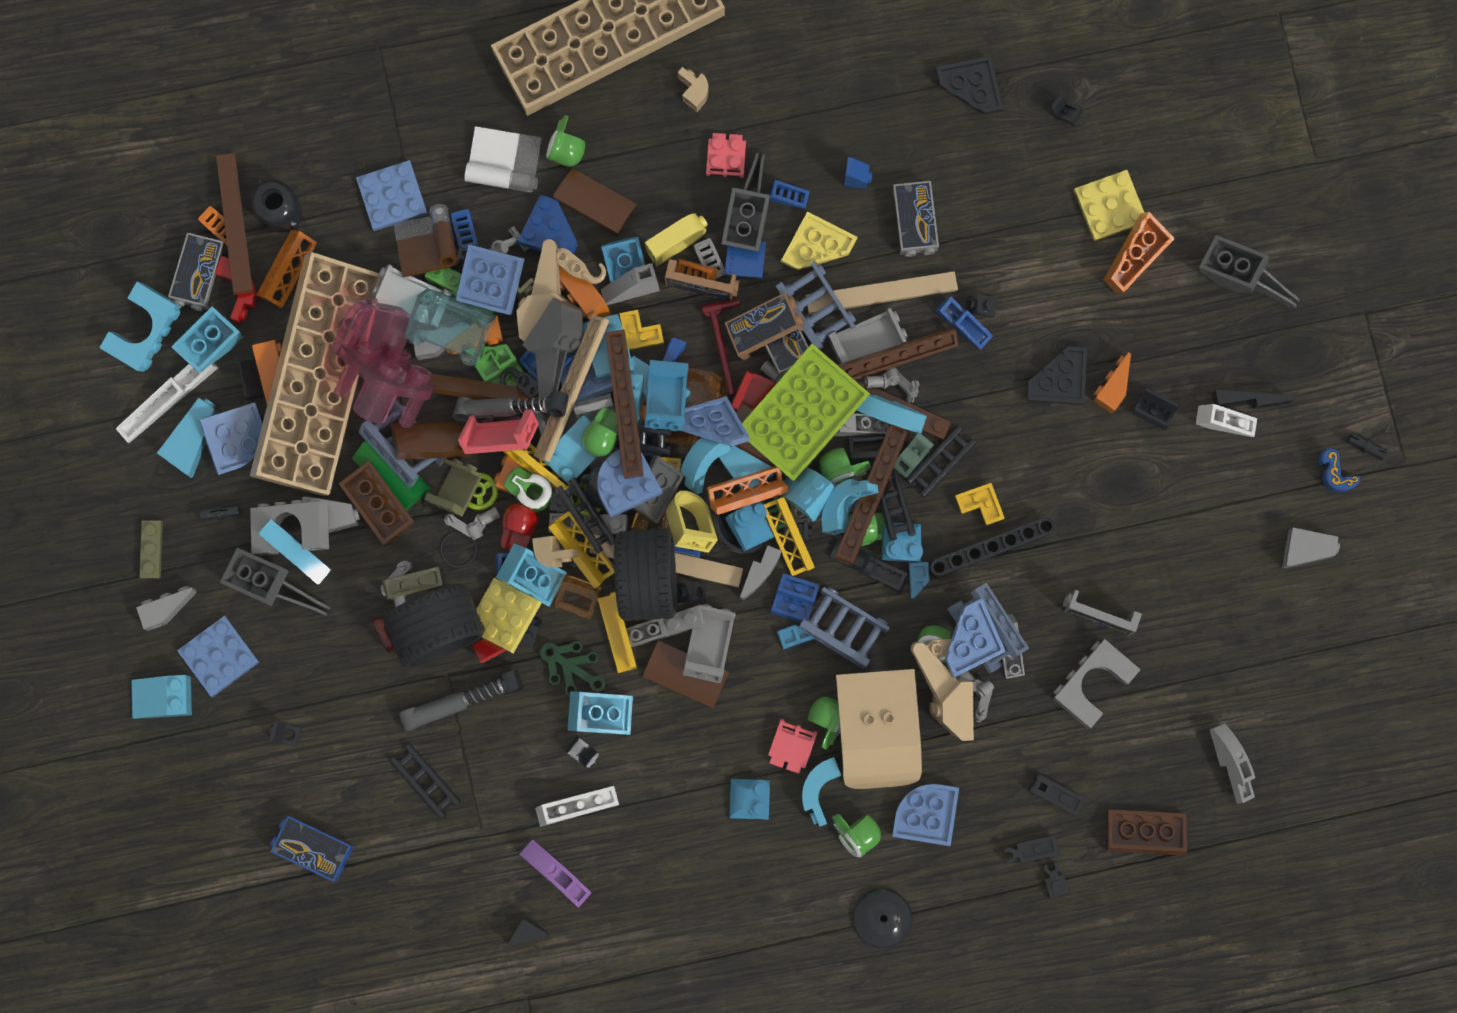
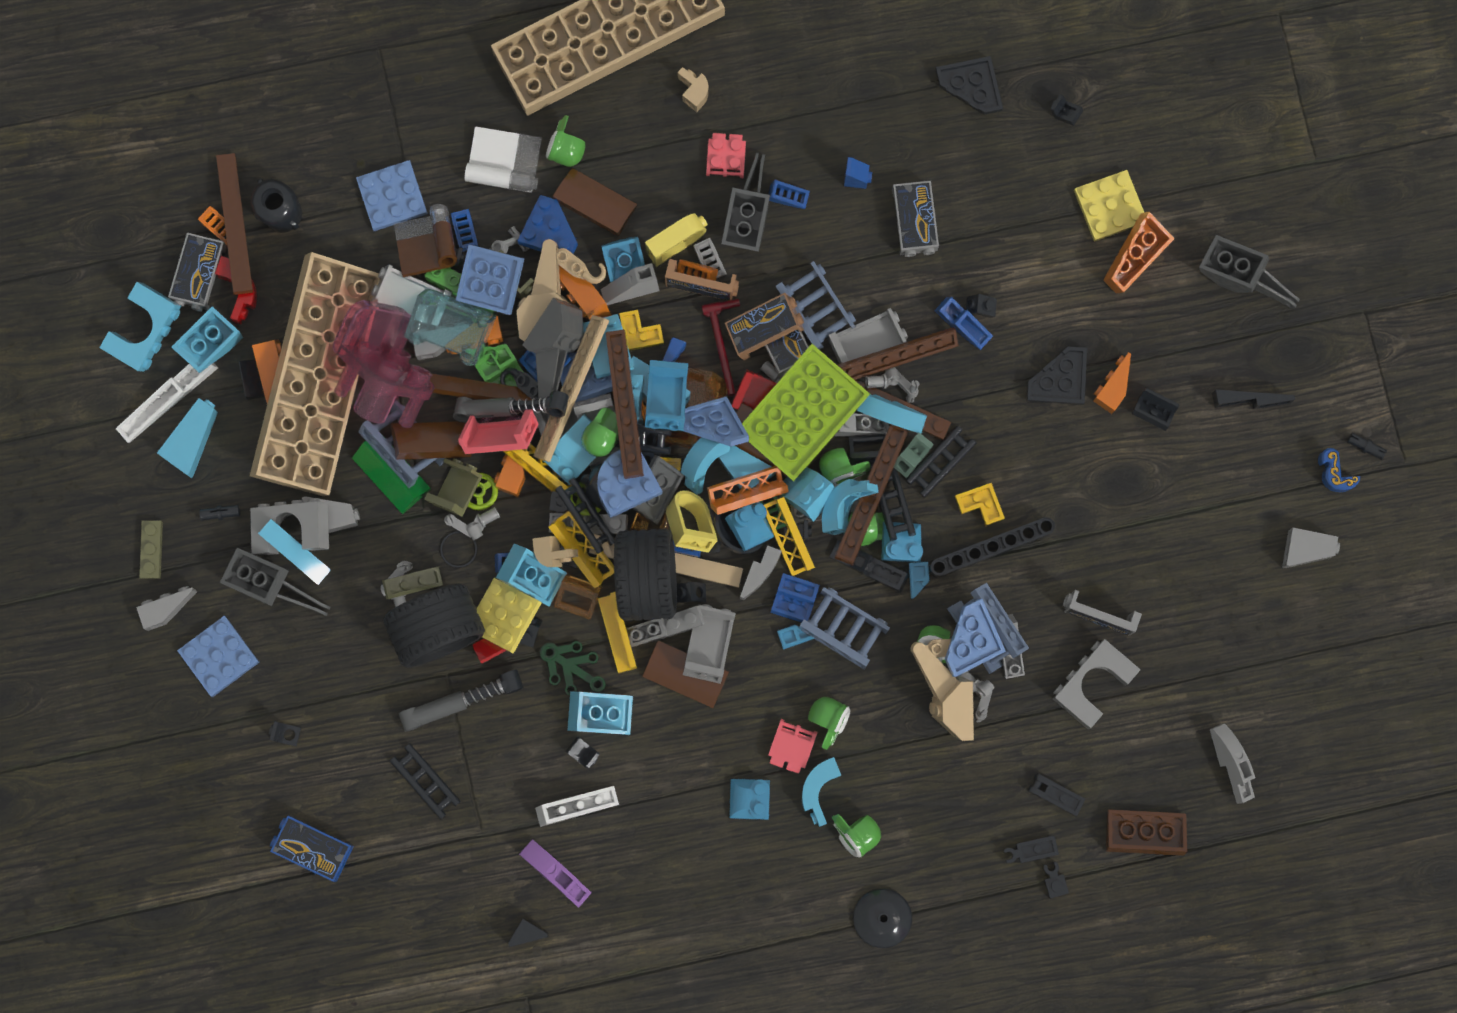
medium azure slope [132,675,192,719] -> none
medium blue plate [199,402,262,475] -> none
orange fence [256,230,317,308] -> none
reddish brown slope [339,461,414,546] -> none
clear red tile [371,617,395,654] -> none
red piece [501,503,539,550] -> none
piece [504,467,553,512] -> none
blue slope [725,241,766,279] -> none
light yellow plate [781,212,858,270] -> none
tan tile [806,271,958,315] -> none
tan door [836,669,922,789] -> none
medium blue plate [892,784,959,846] -> none
white slope [1196,404,1257,437] -> none

